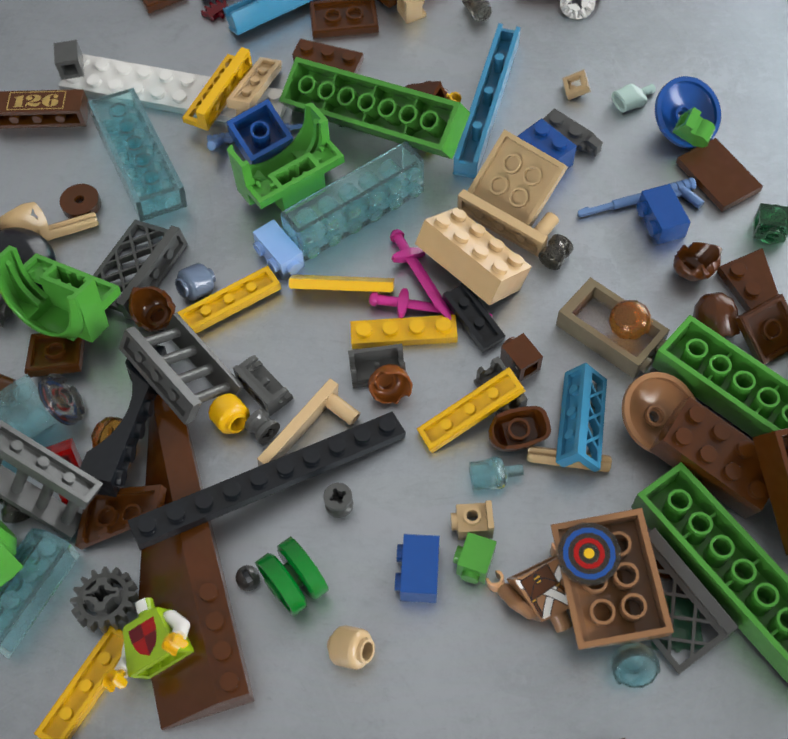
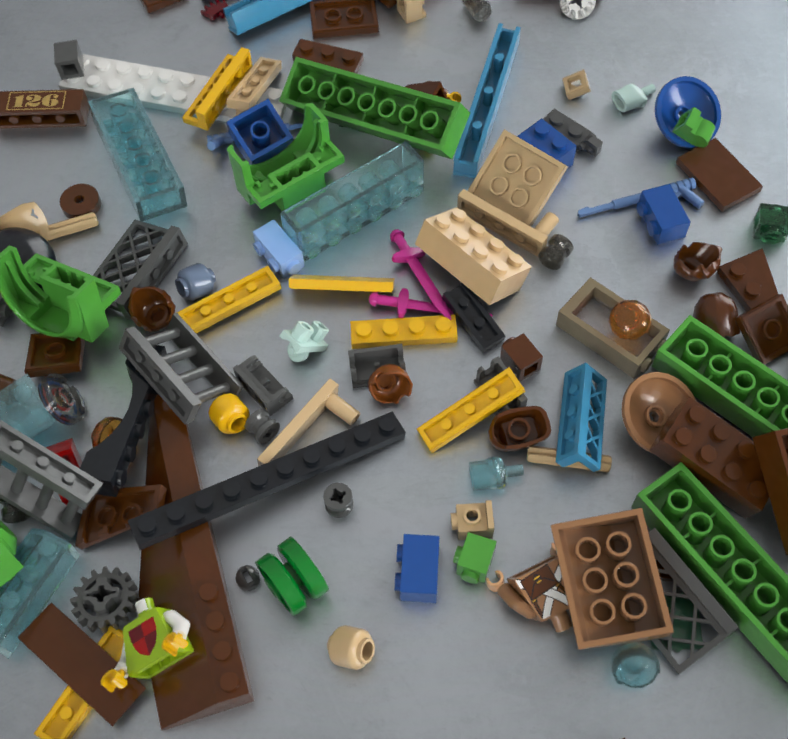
tile [557,523,621,586] -> none
none -> reddish brown sticker [17,602,146,726]
none -> light aqua hips [279,321,329,362]

